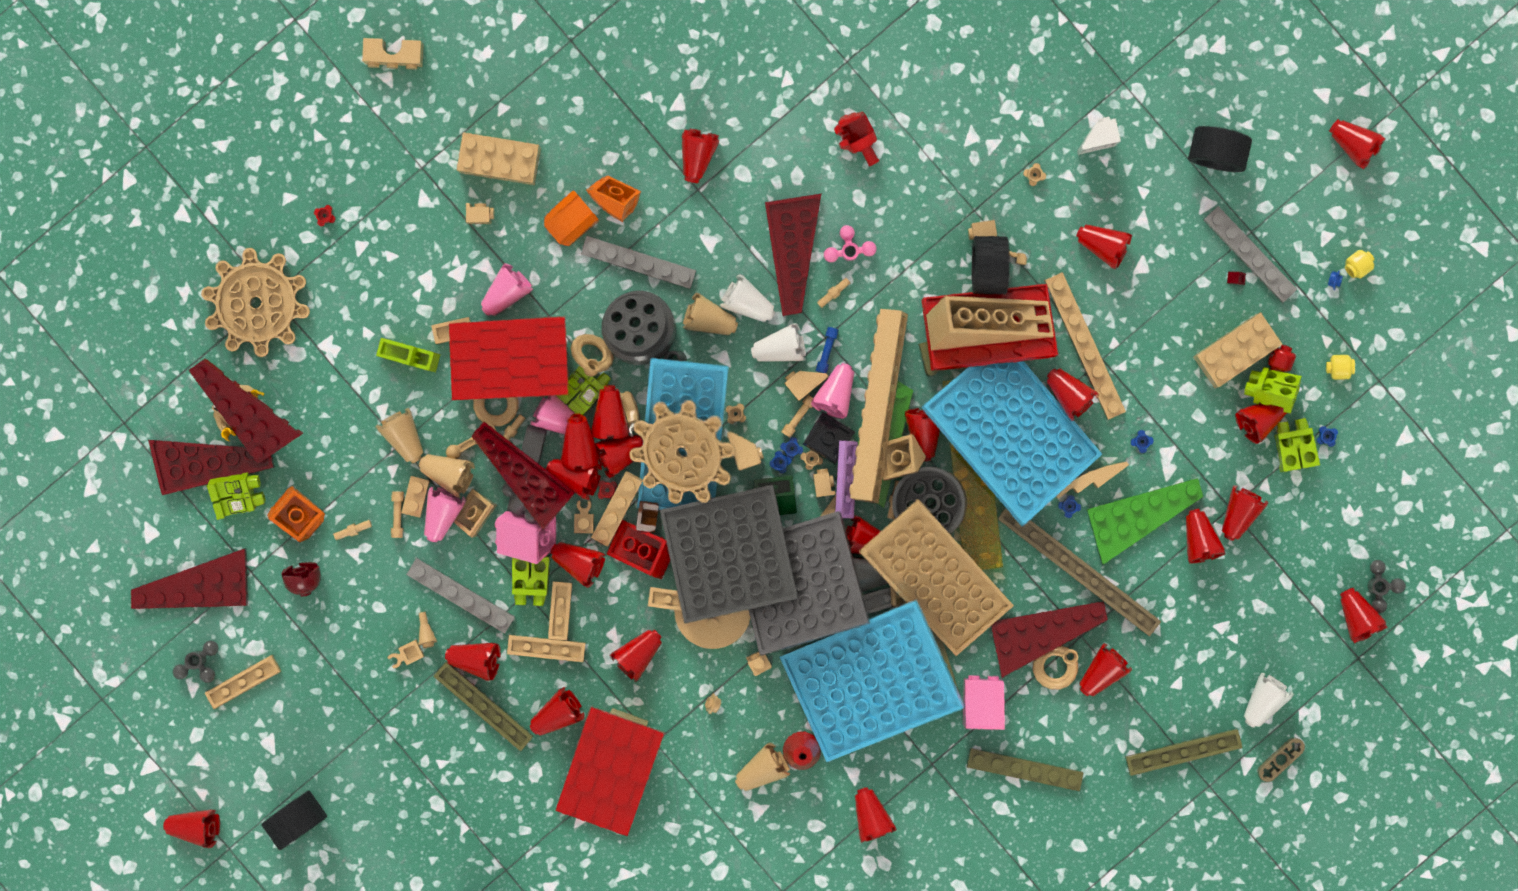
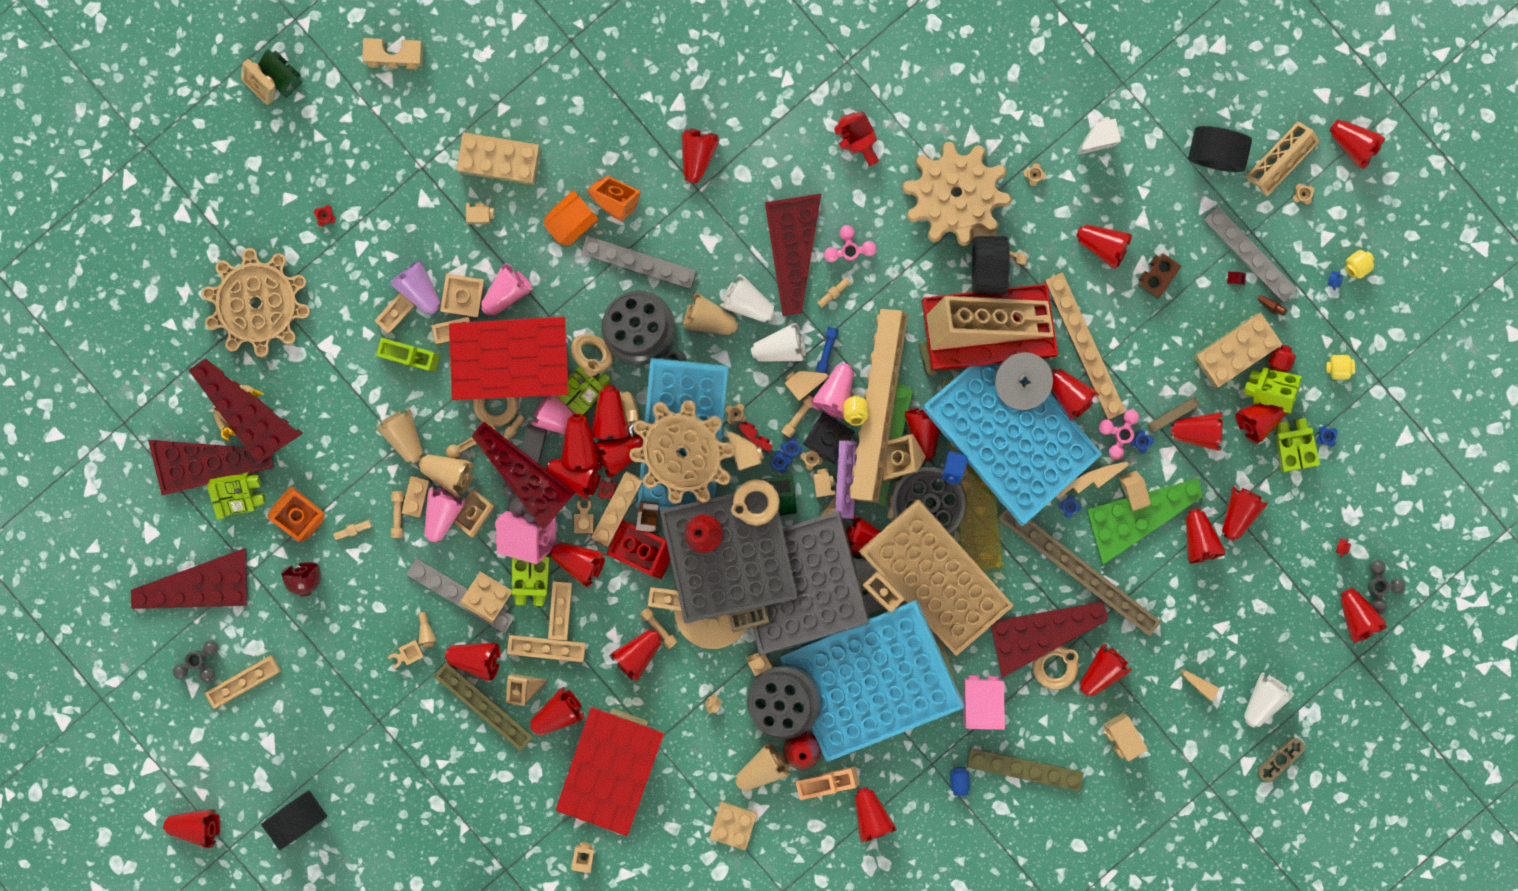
olive plate [1125,729,1243,776] -> none
none -> tan plate [241,59,275,106]
none -> dark green slope [258,49,303,98]
none -> tan plate [374,293,415,334]
none -> lavender cone [390,260,441,314]
none -> tan plate [440,274,485,318]
none -> tan plate [460,571,512,624]
none -> tan slope [506,673,548,706]
none -> tan brick [571,842,595,873]
none -> tan bar [640,607,678,649]
none -> red cone [684,514,723,553]
none -> tan plate [709,801,757,850]
none -> dark tan slope [728,606,770,632]
none -> tan piece [732,479,780,526]
none -> red slope [738,421,772,452]
none -> dark grey wheel [747,664,822,739]
none -> light nougat slope [795,766,860,800]
none -> light yellow head [843,396,869,426]
none -> tan slope [862,572,904,613]
none -> tan plate [902,142,1012,246]
none -> blue brick [941,451,968,484]
none -> blue brick [950,767,970,796]
none -> light grey piece [995,352,1053,410]
none -> bright pink piece [1099,409,1139,460]
none -> tan brick [1103,712,1148,761]
none -> tan slope [1118,470,1151,511]
none -> reddish brown brick [1138,253,1182,299]
none -> dark tan beam [1147,397,1200,433]
none -> red cone [1171,412,1223,451]
none -> tan slope [1180,669,1219,701]
none -> tan fence [1245,121,1320,197]
none -> copper bar [1258,295,1287,316]
none -> tan plate [1293,184,1314,205]
none -> red plate [1336,538,1351,557]

